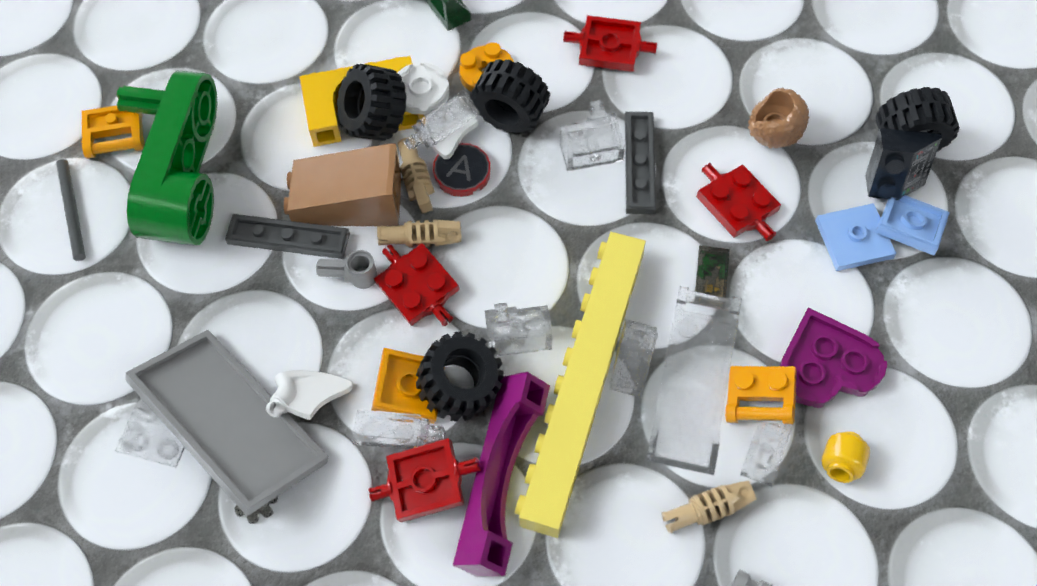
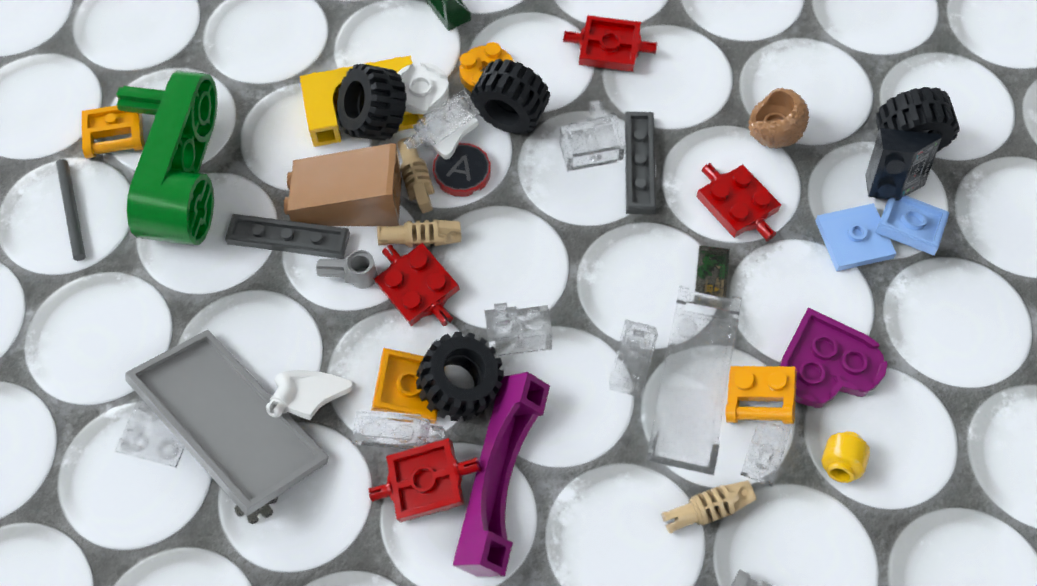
light yellow brick [515,231,646,538] -> none

